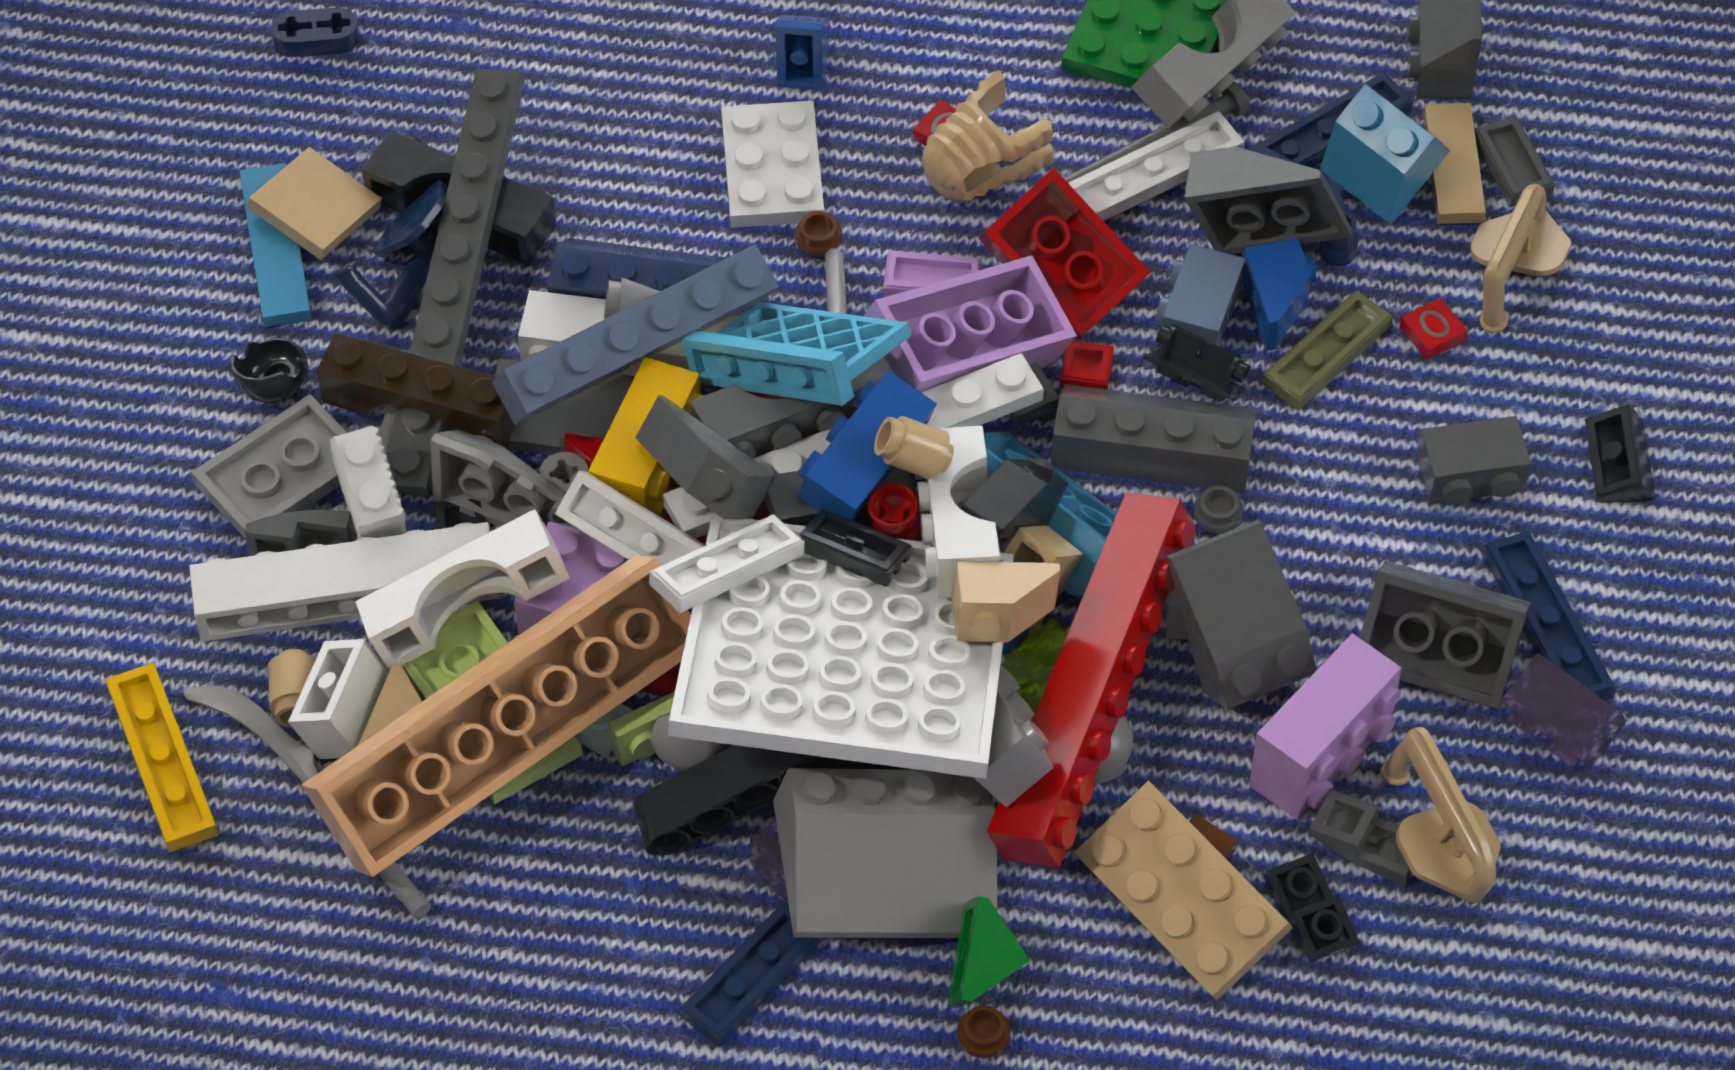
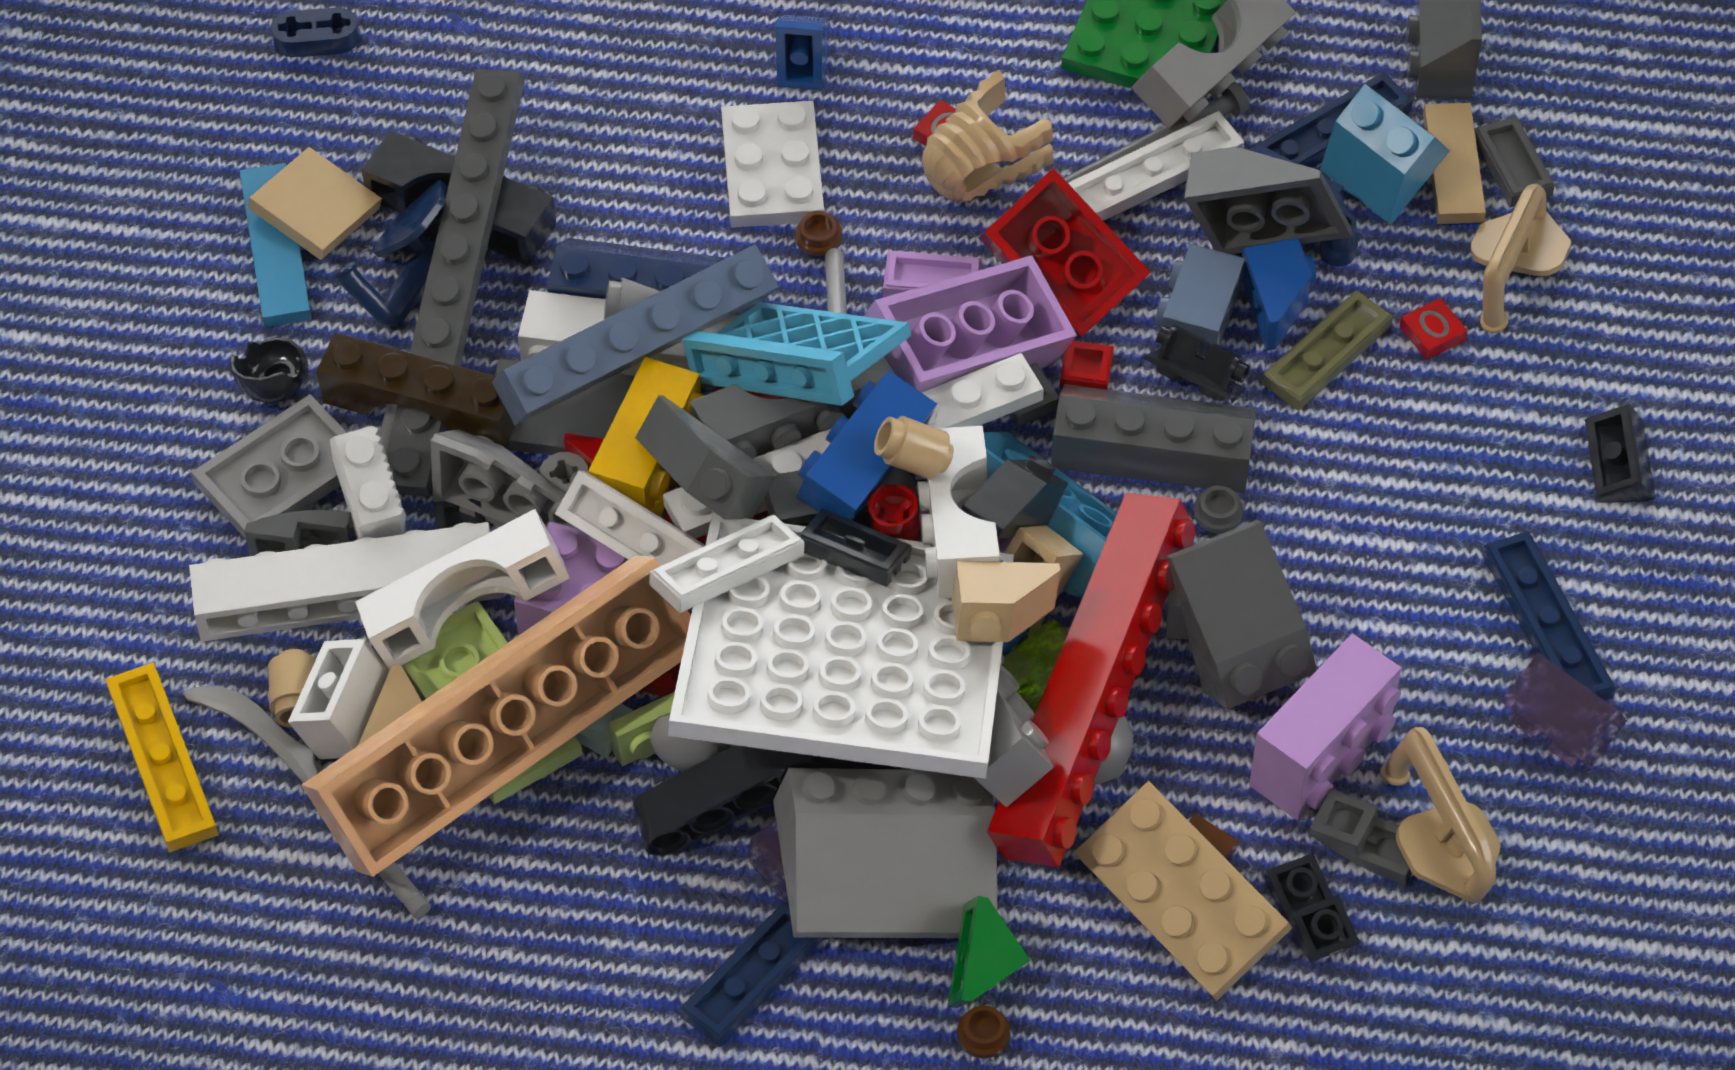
dark grey slope [1360,560,1531,709] -> none
dark grey brick [1416,416,1531,505] -> none

